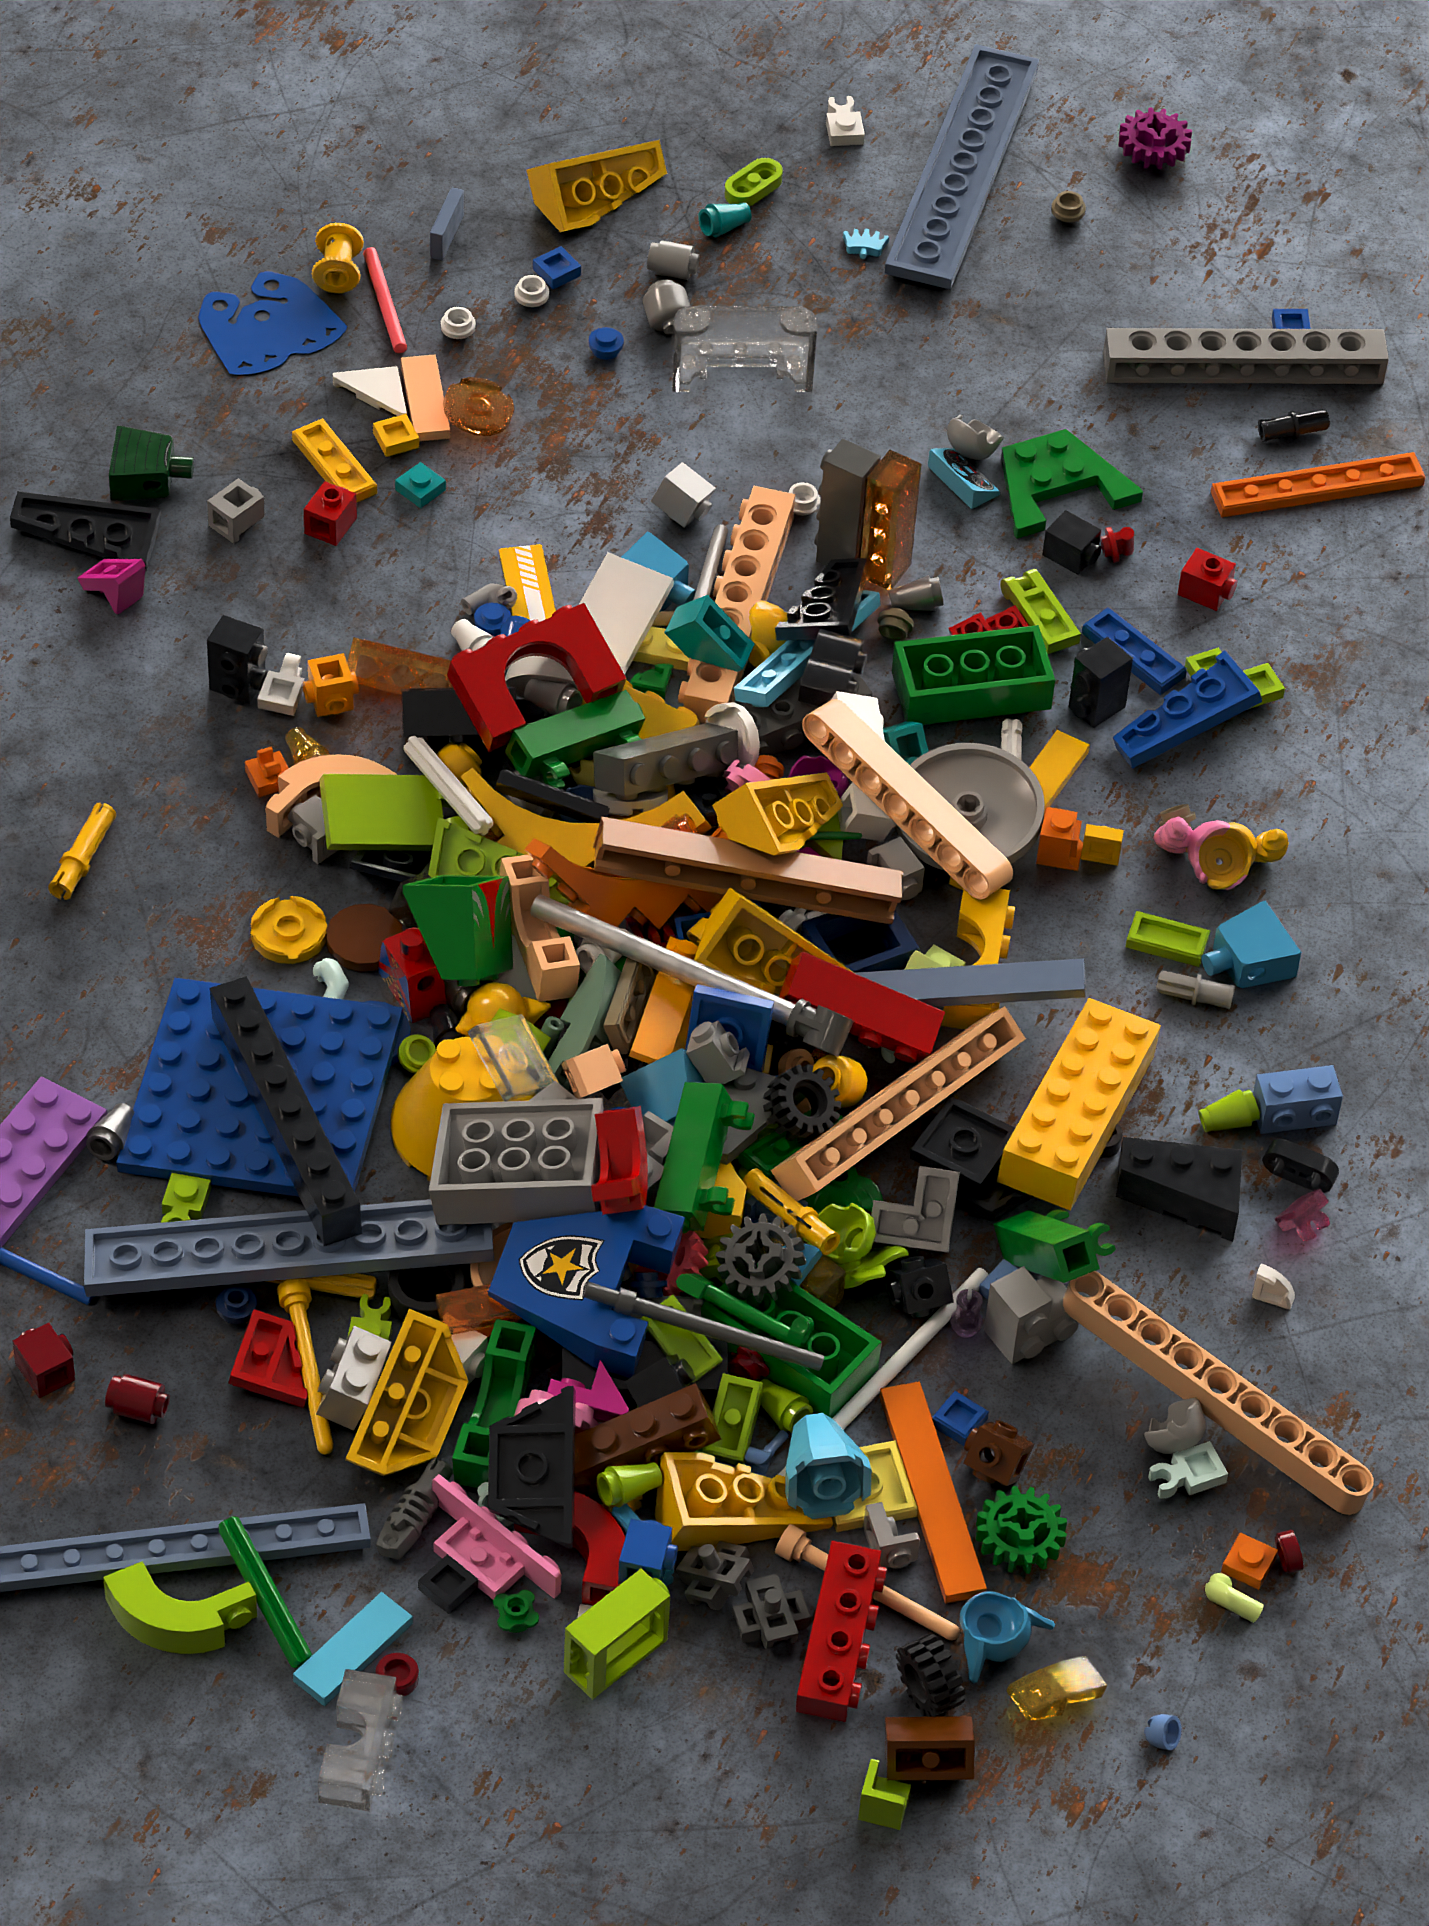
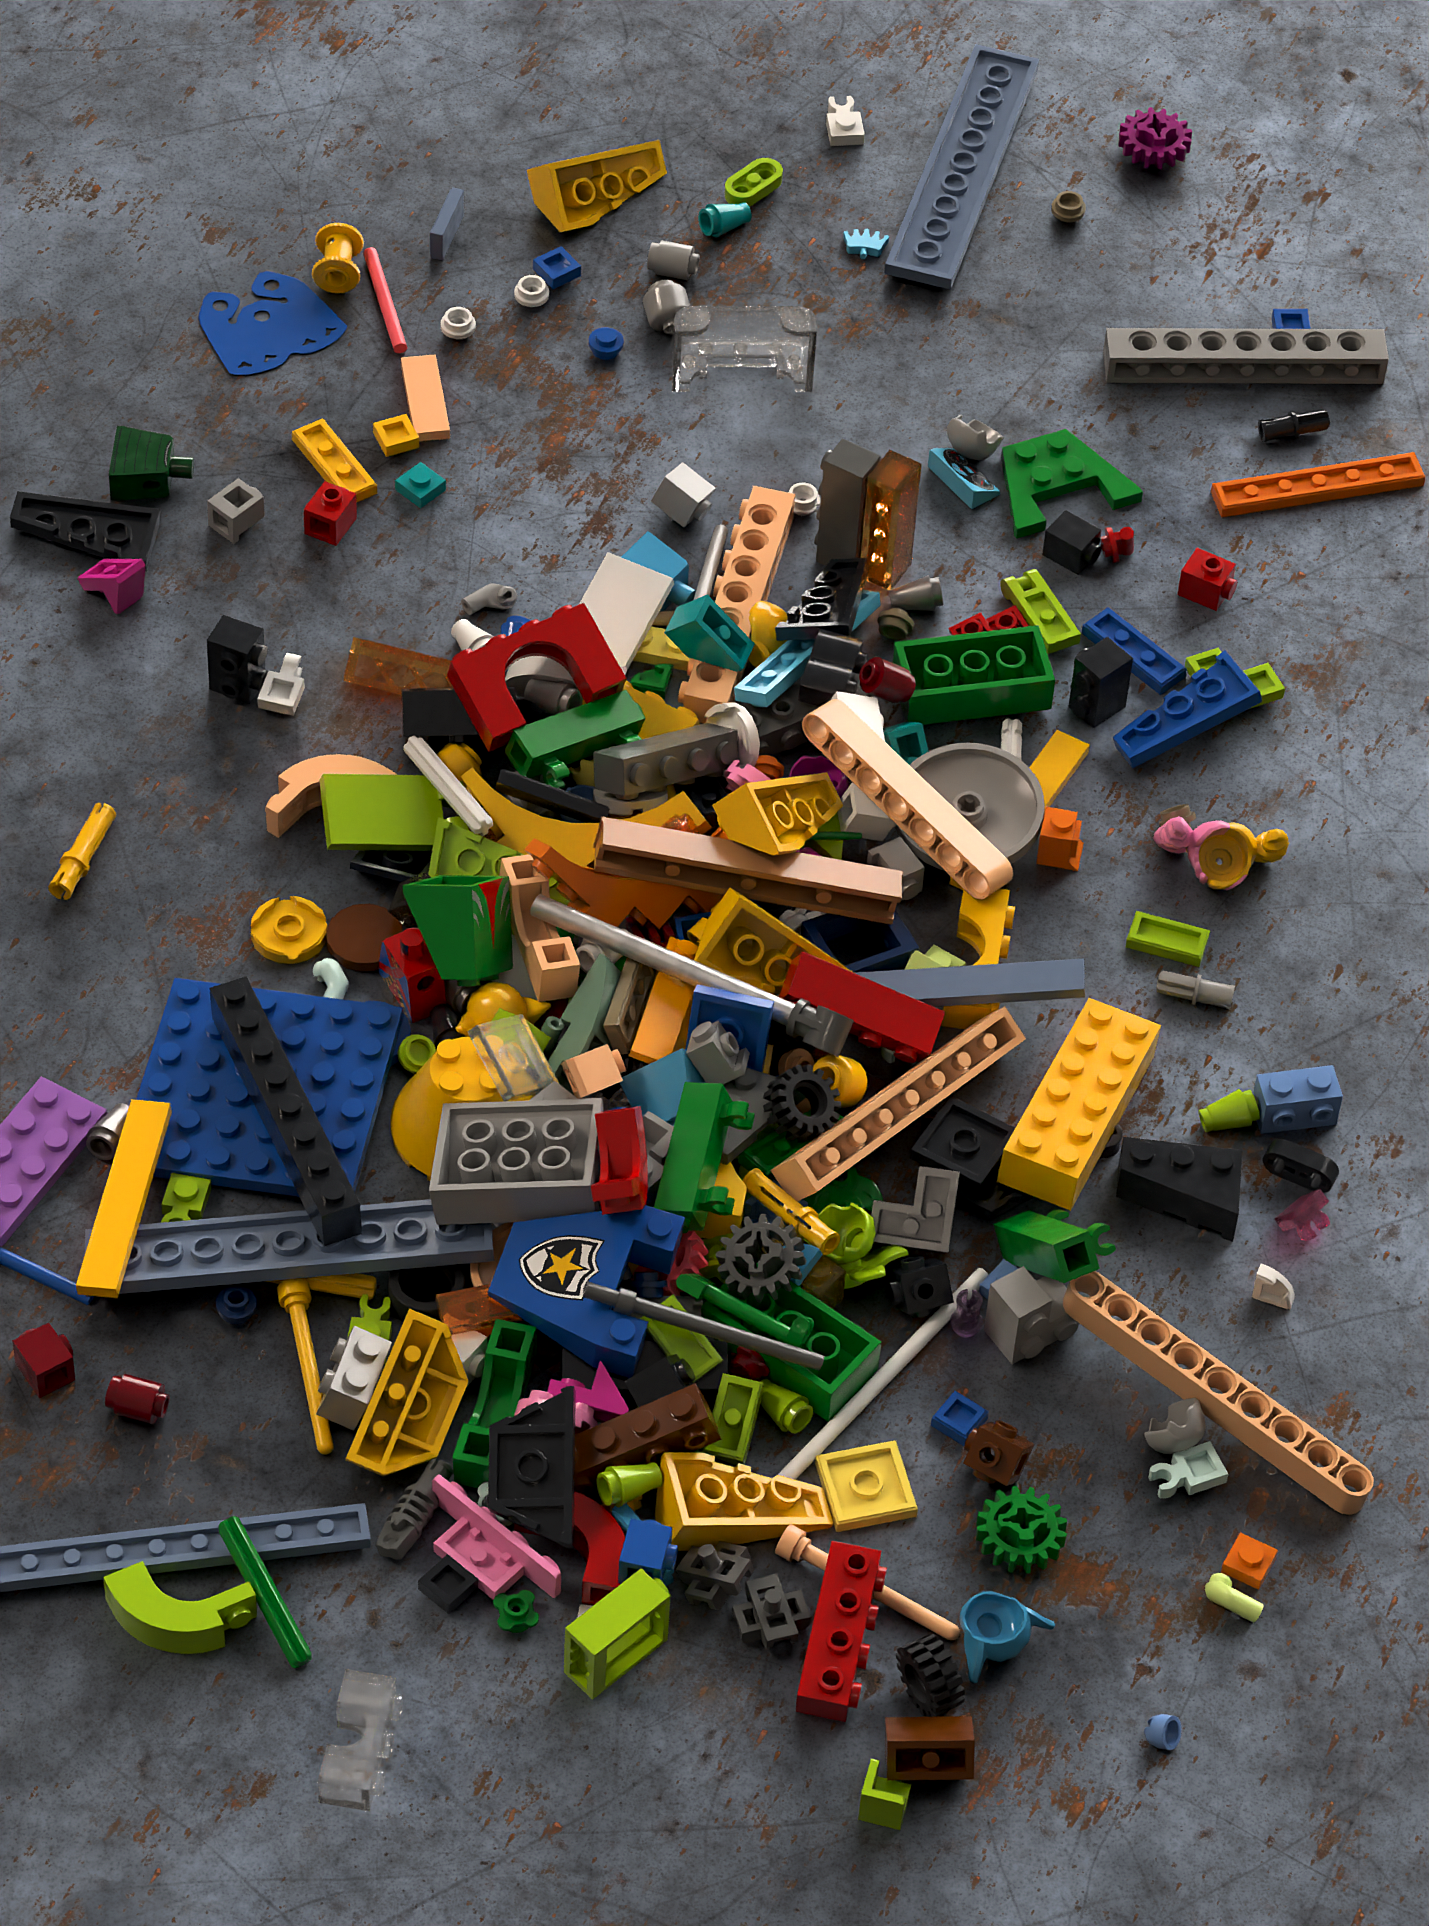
red wing [228,1309,308,1408] -> none
orange tile [245,747,289,797] -> none
clear yellow cone [285,727,330,765] -> none
light grey brick [288,795,338,864] -> none
medium azure tile [293,1591,413,1706] -> none
light orange brick [303,653,359,717] -> none
white tile [333,366,407,416] -> none
dark red tile [376,1653,419,1698] -> none
clear orange tile [443,377,515,436] -> none
blue plate [474,603,511,637] -> none
yellow sticker [499,544,556,622] -> none
medium blue hand [745,1430,788,1476] -> none
medium azure cone [785,1413,872,1519] -> none
light grey bracket [863,1502,920,1568] -> none
orange tile [879,1381,987,1604] -> none
clear yellow slope [1006,1656,1108,1721] -> none
yellow plate [1081,824,1124,866] -> none
dark azure torso [1202,900,1302,988] -> none
dark red tile [1275,1529,1304,1574] -> none
none -> yellow tile [76,1099,172,1298]
none -> dark red brick [859,657,916,703]

